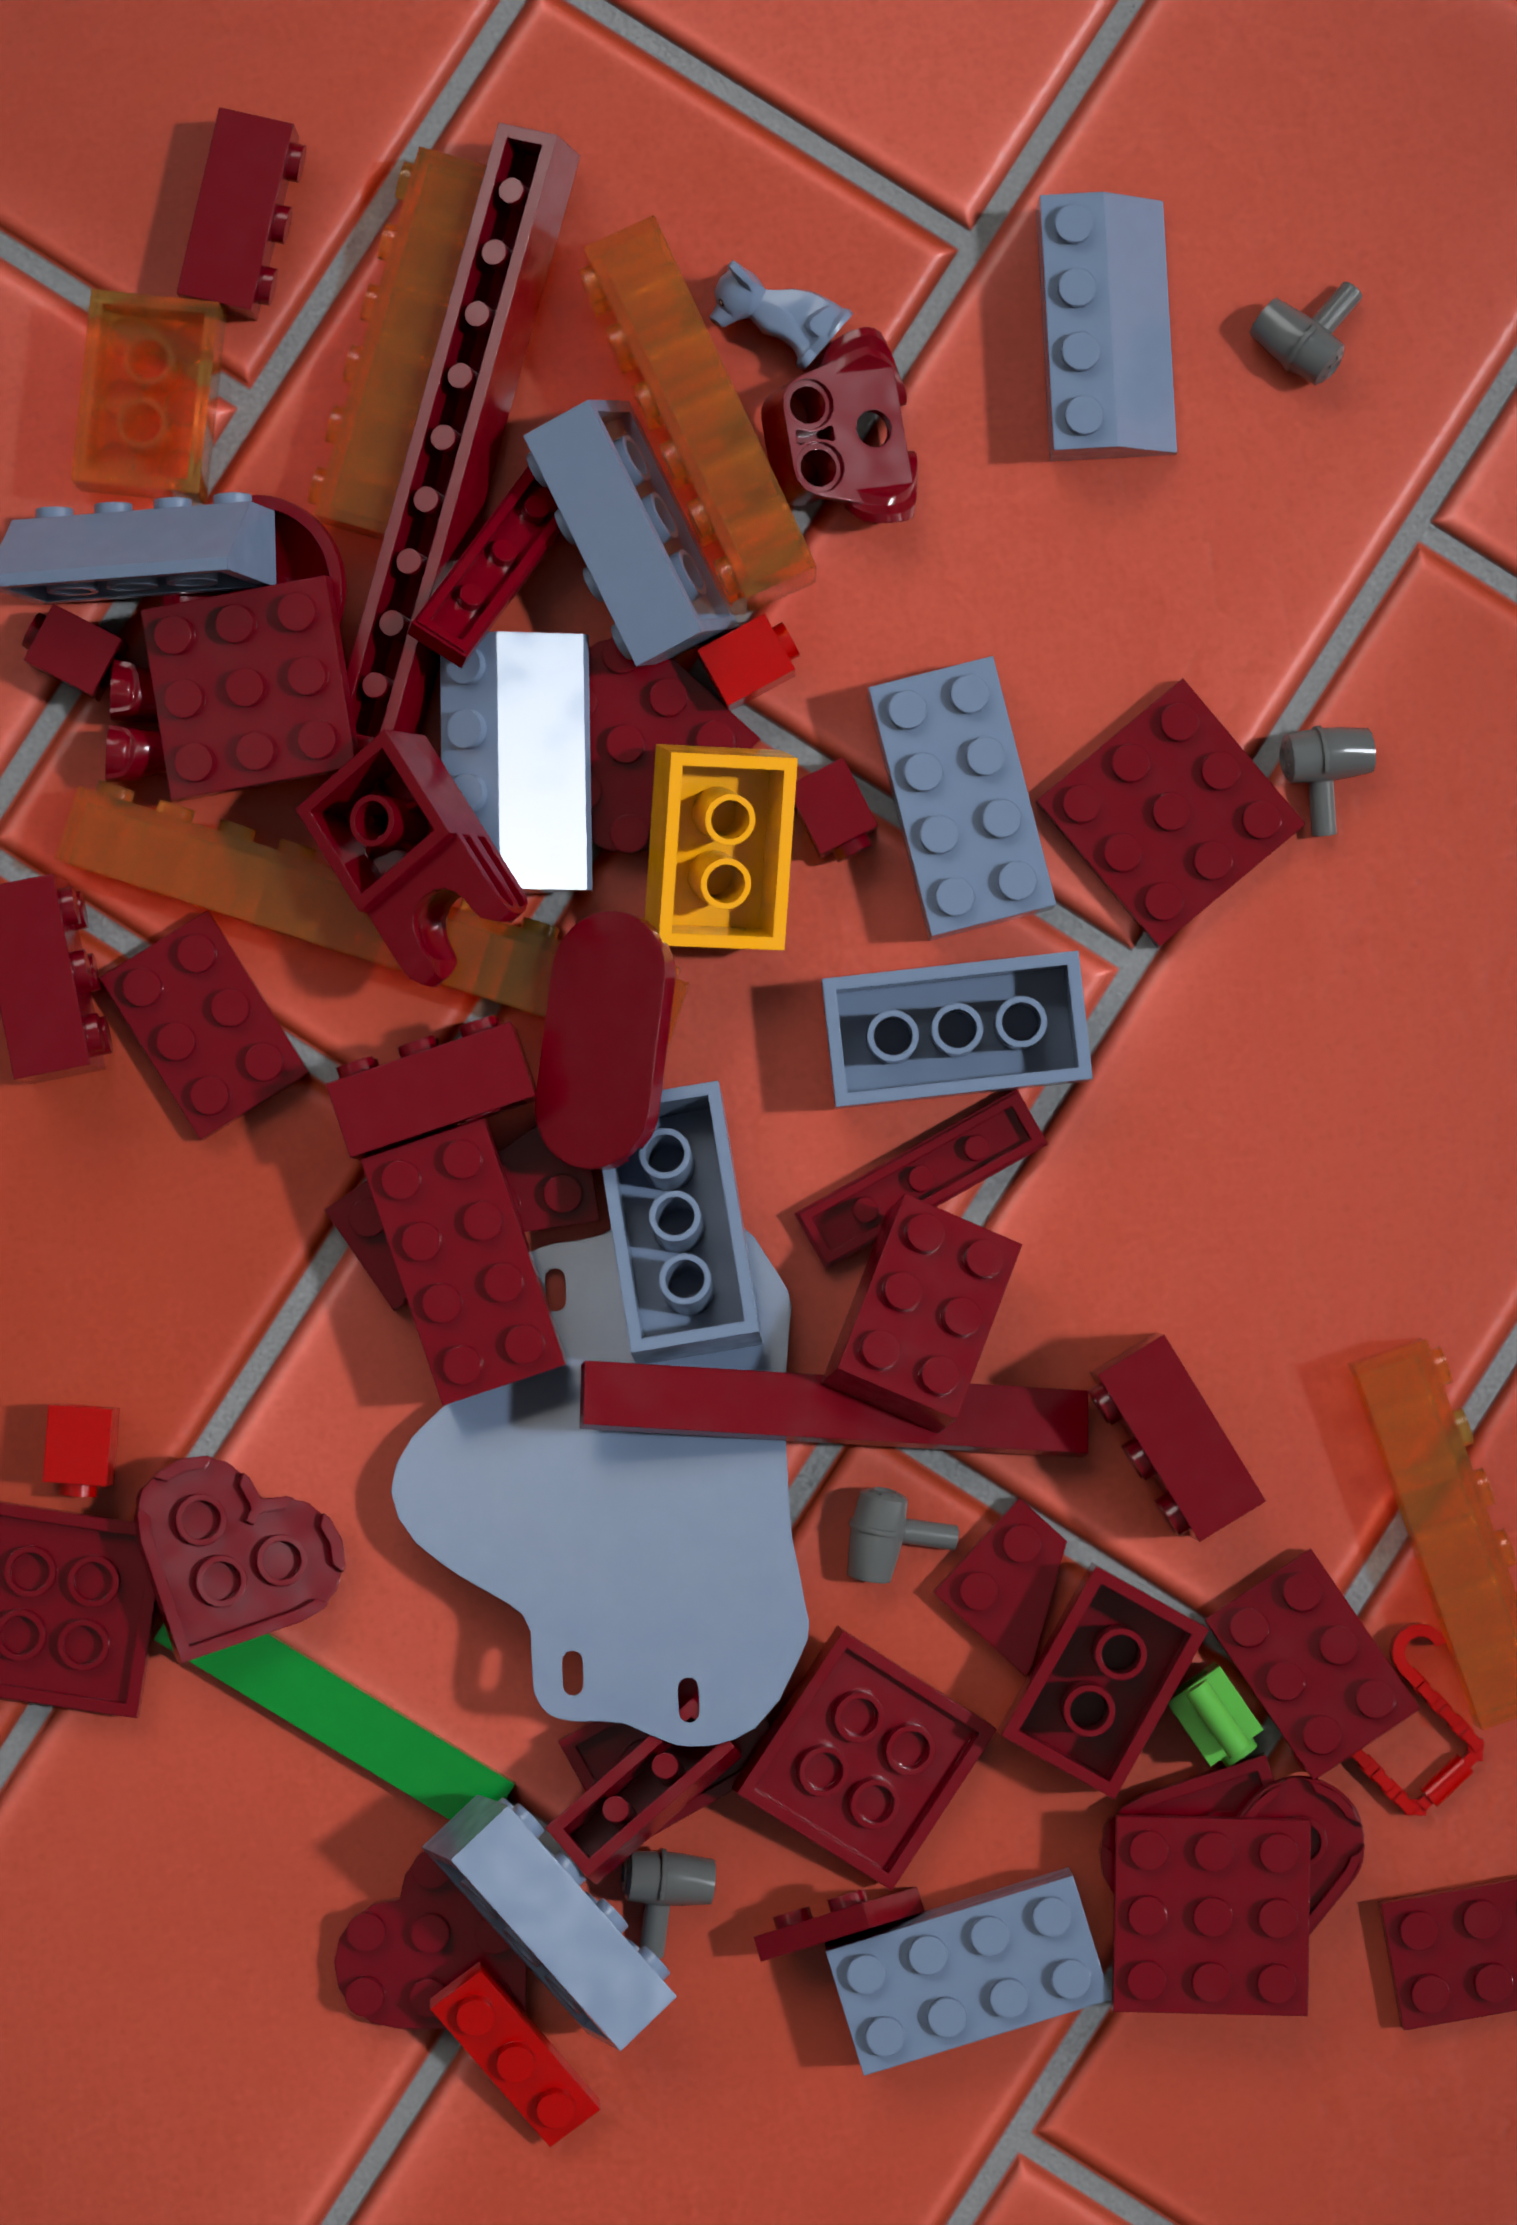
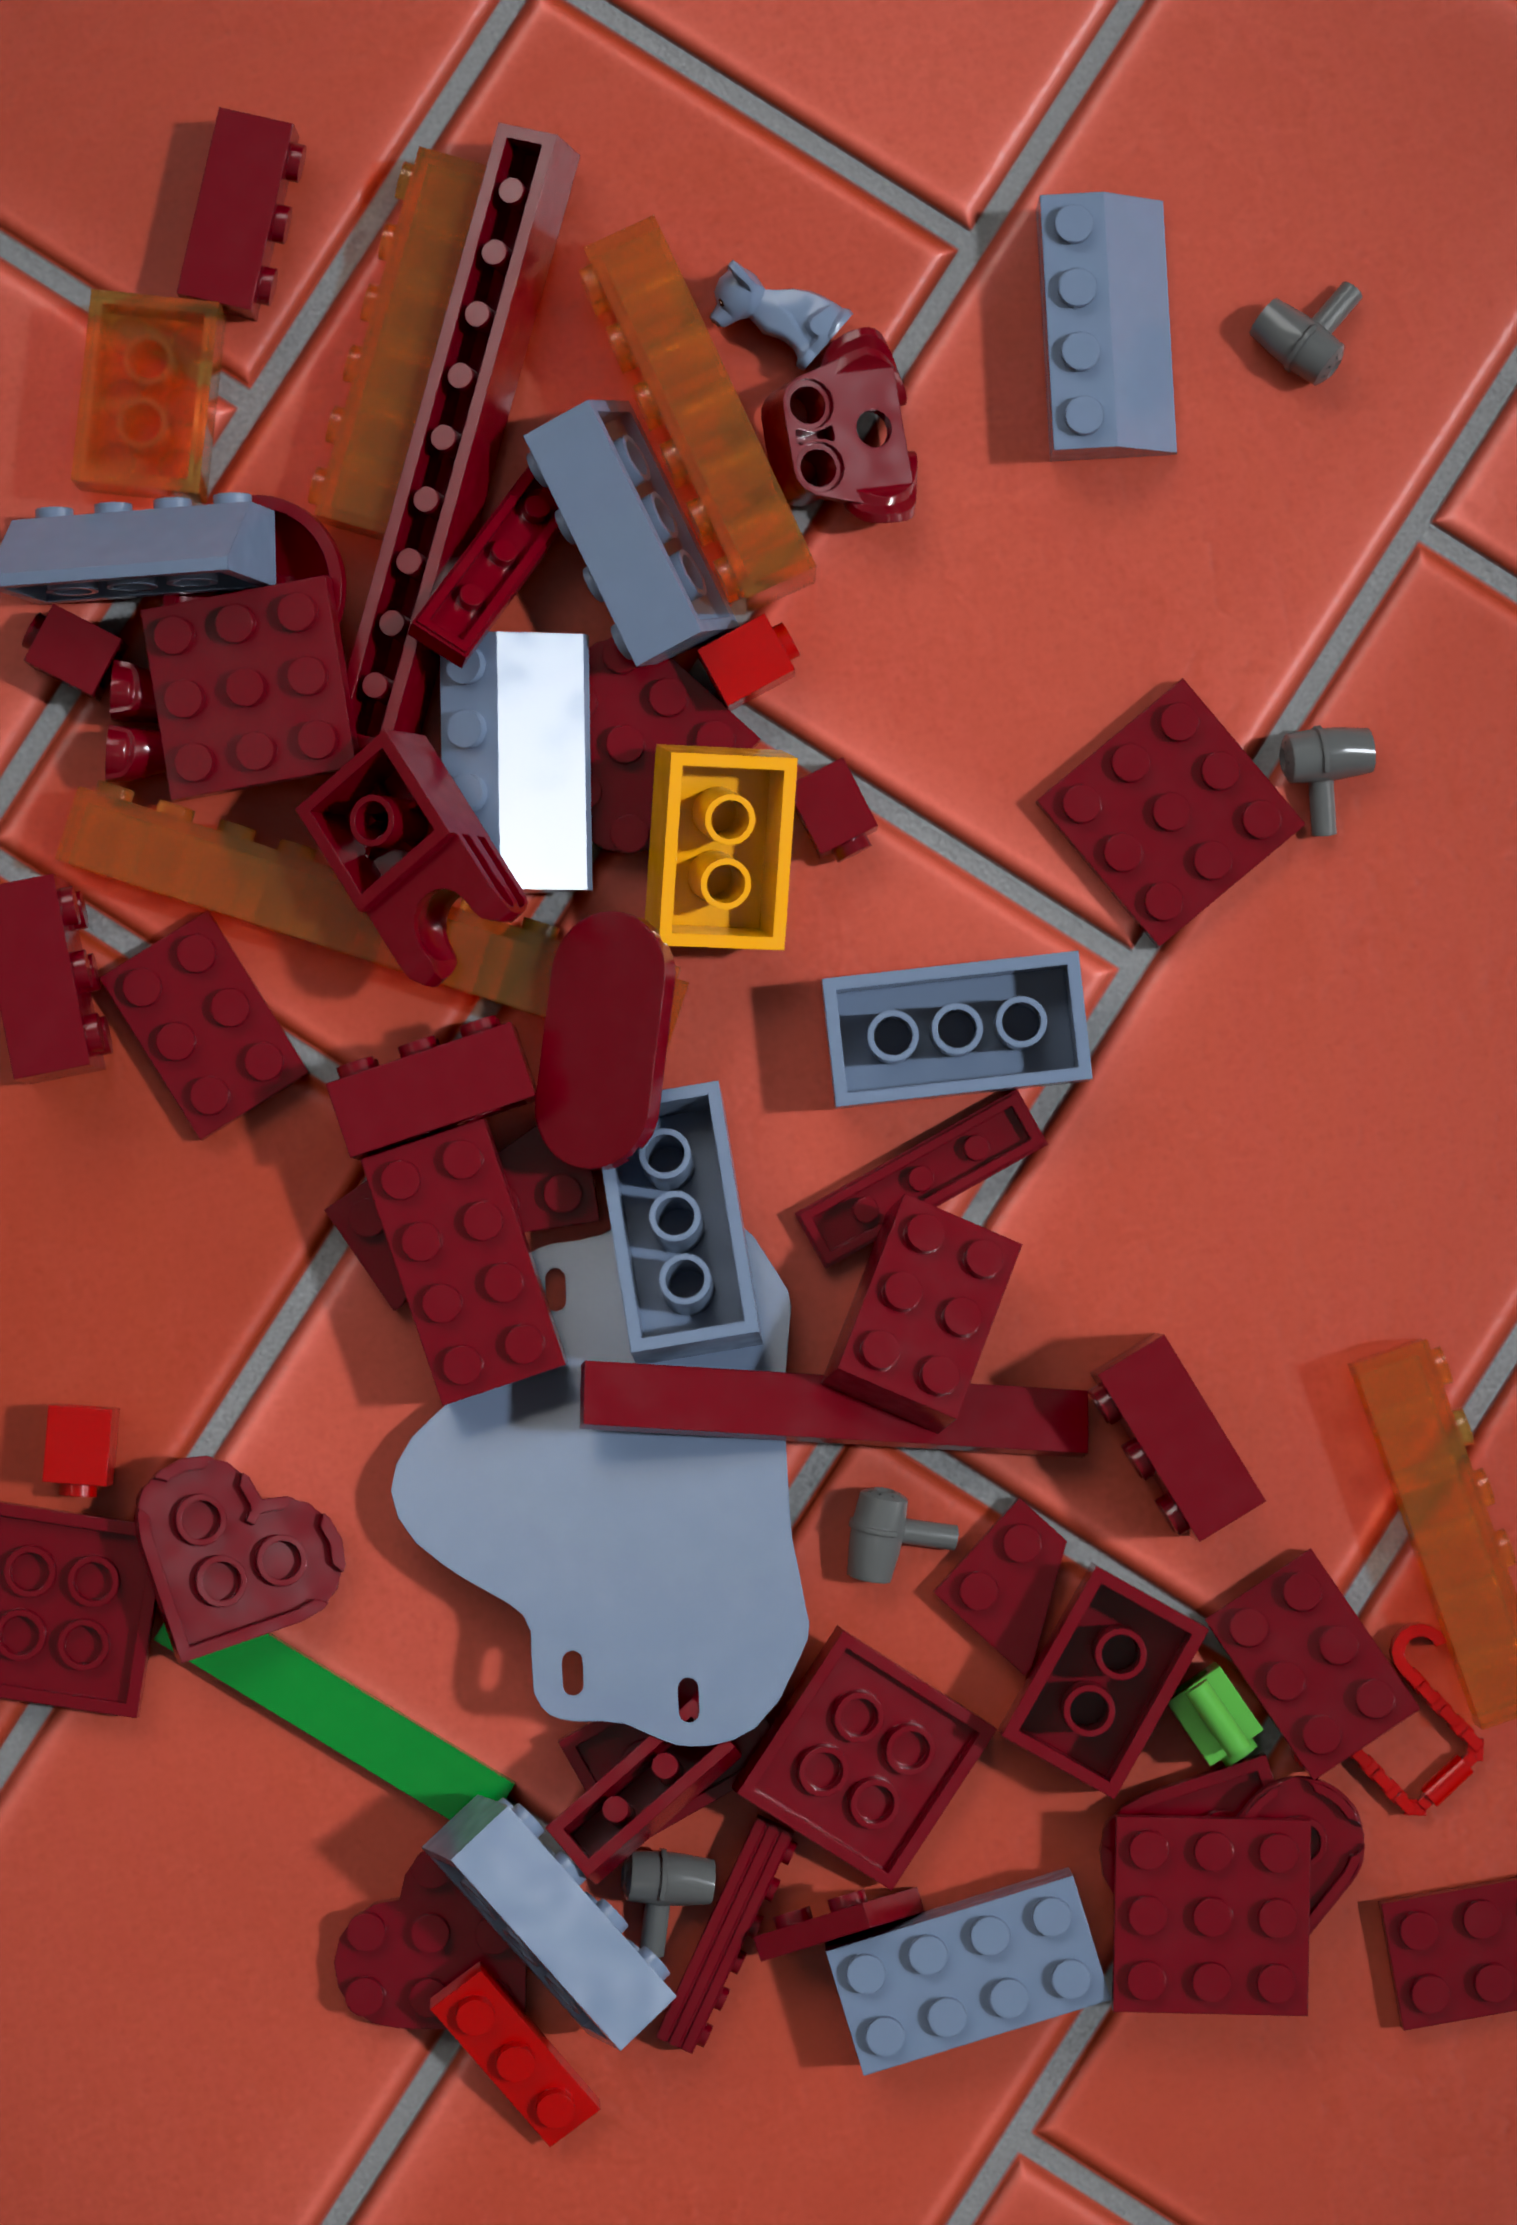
sand blue brick [867,656,1056,941] -> none
none -> dark red piece [656,1814,798,2054]

